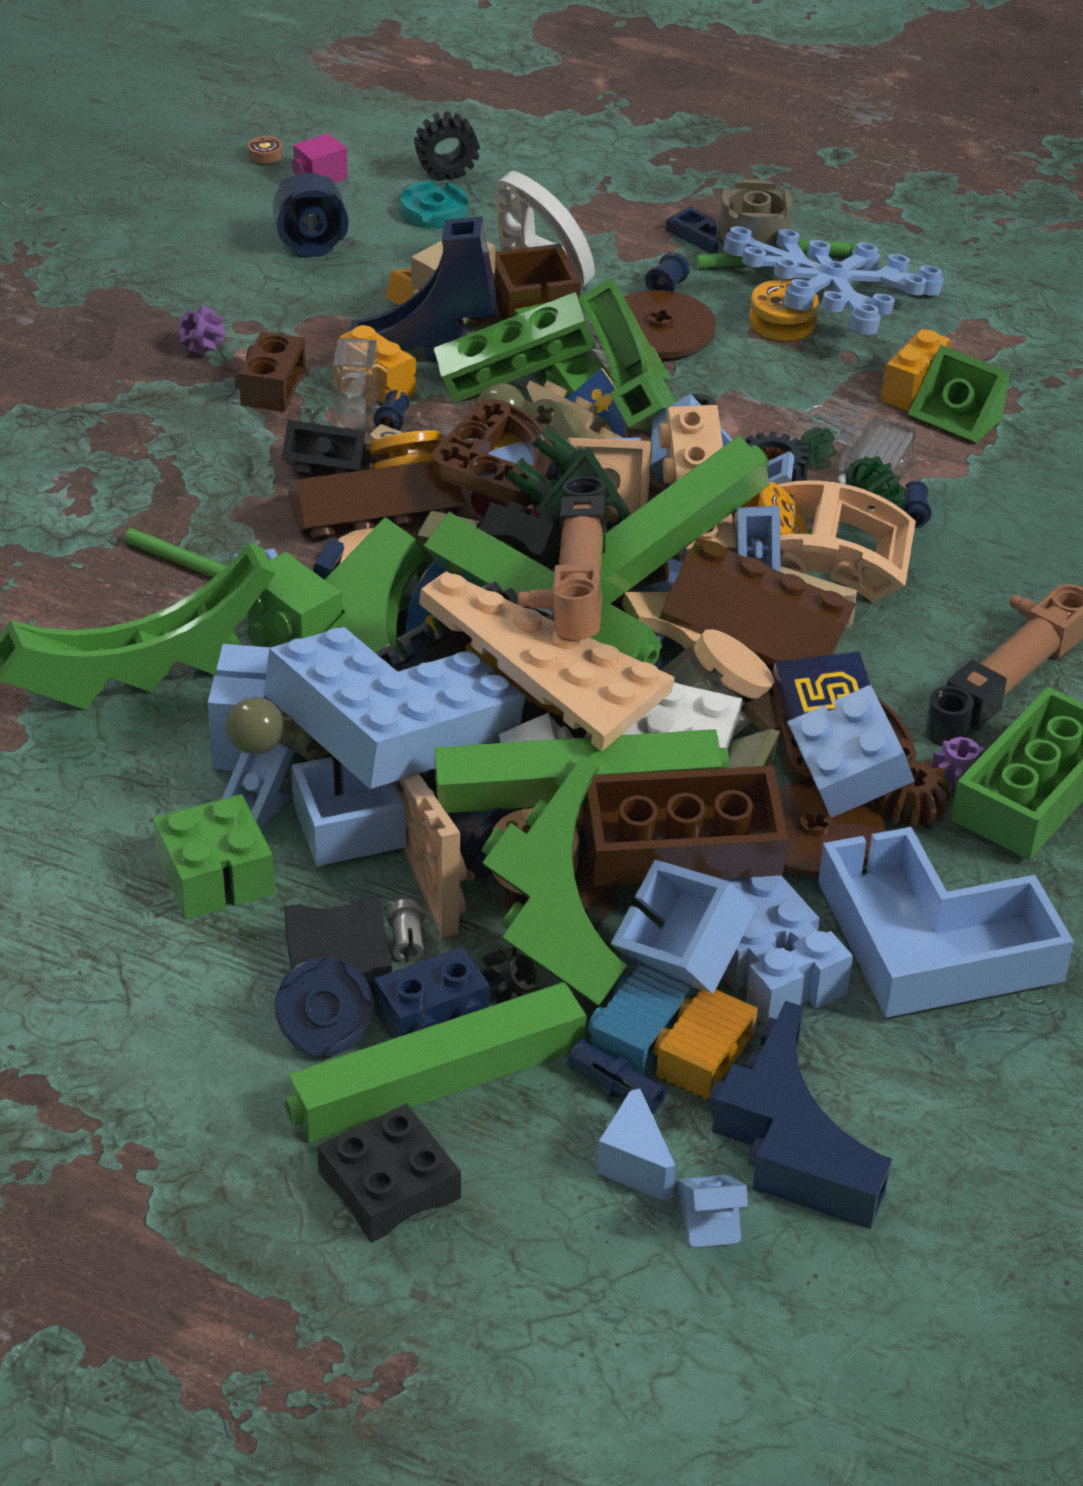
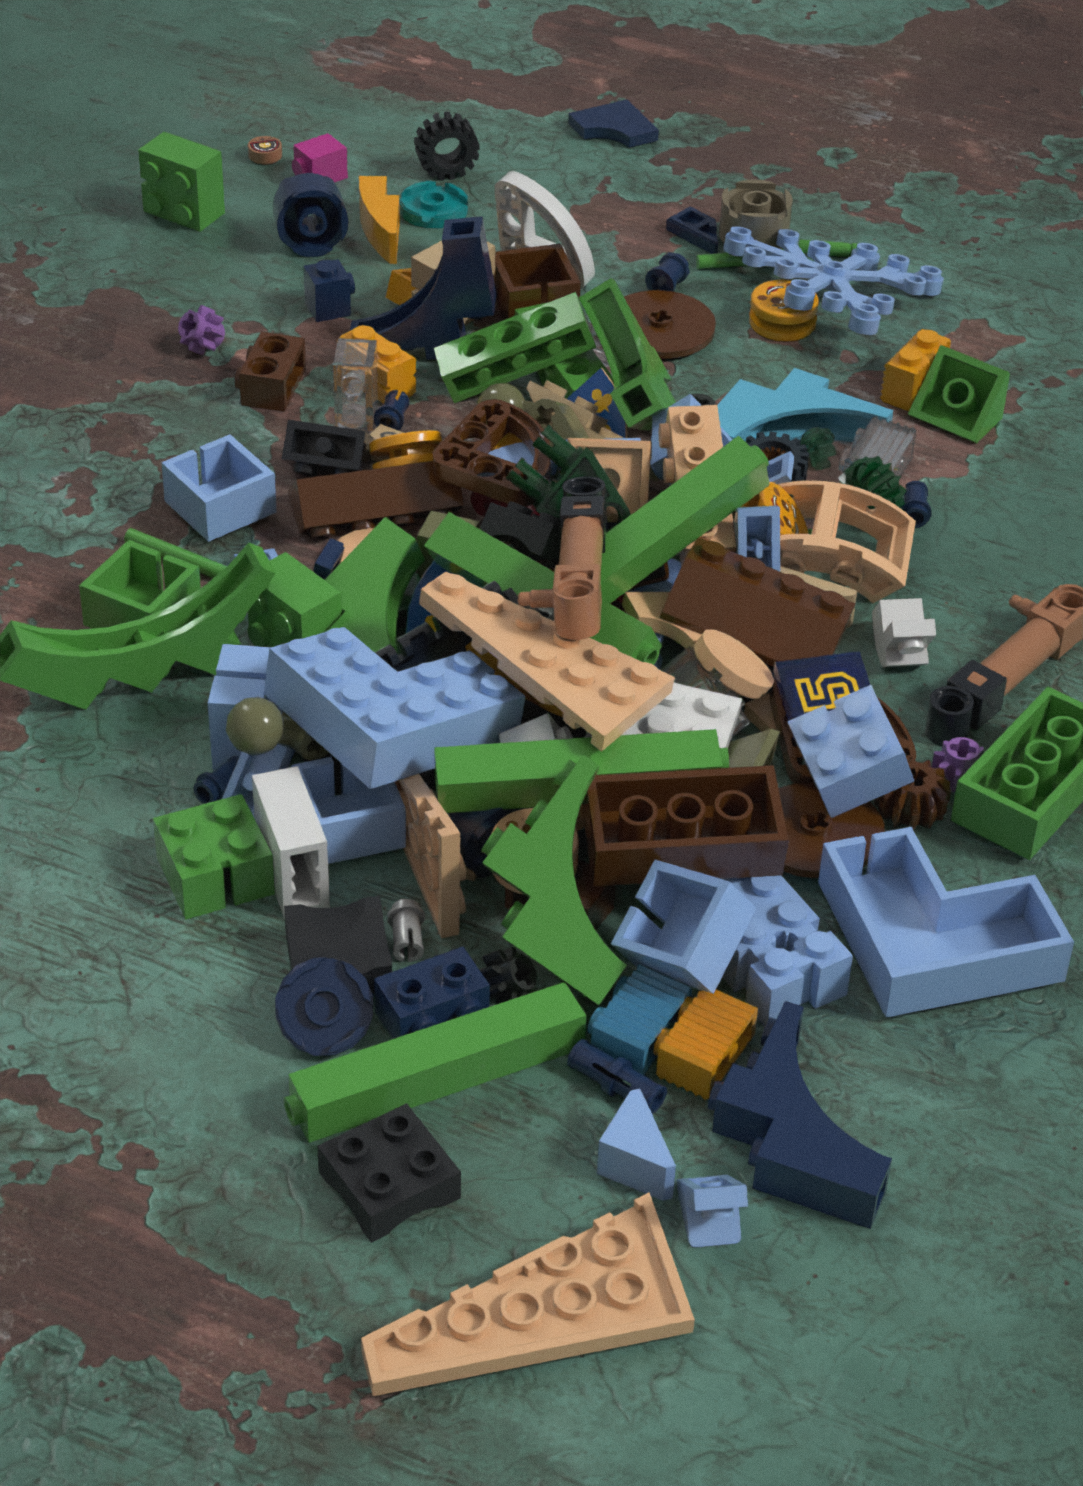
none -> bright green piece [79,540,201,628]
none -> bright green piece [138,132,225,232]
none -> light blue piece [161,434,277,542]
none -> dark blue pin [193,756,239,804]
none -> white brick [252,766,330,918]
none -> dark blue brick [303,259,355,322]
none -> light orange slope [359,176,400,264]
none -> light nougat wing [361,1192,695,1396]
none -> dark blue tile [568,99,659,148]
none -> medium azure arch [717,368,894,450]
none -> white brick [872,598,936,667]

